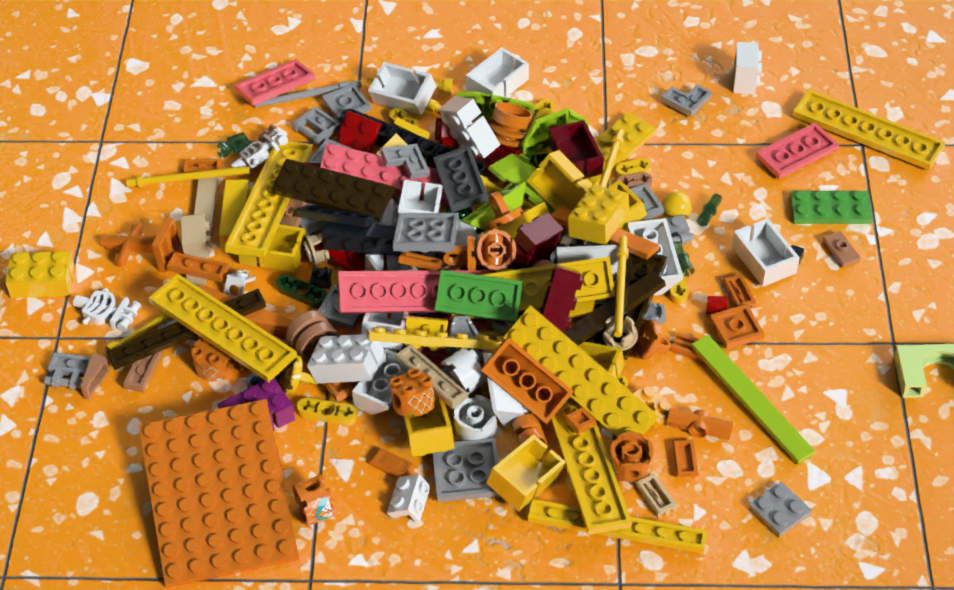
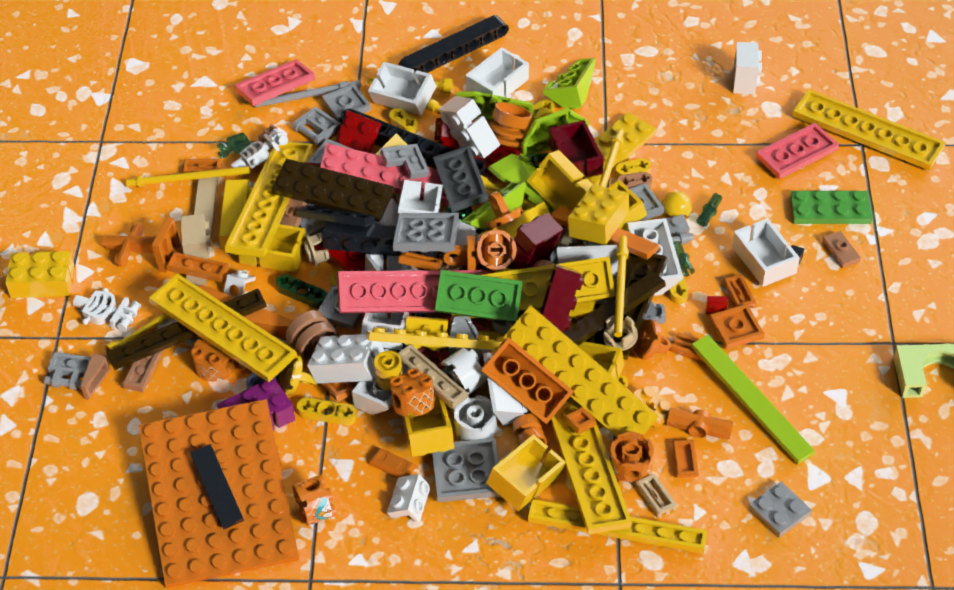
black tile [309,266,333,289] -> none
yellow tile [394,118,430,139] -> none
light grey plate [661,84,712,117] -> none
none -> black tile [190,444,244,530]
none -> yellow wheel [374,351,403,391]
none -> black beam [398,15,509,73]
none -> lime wedge [543,58,596,109]

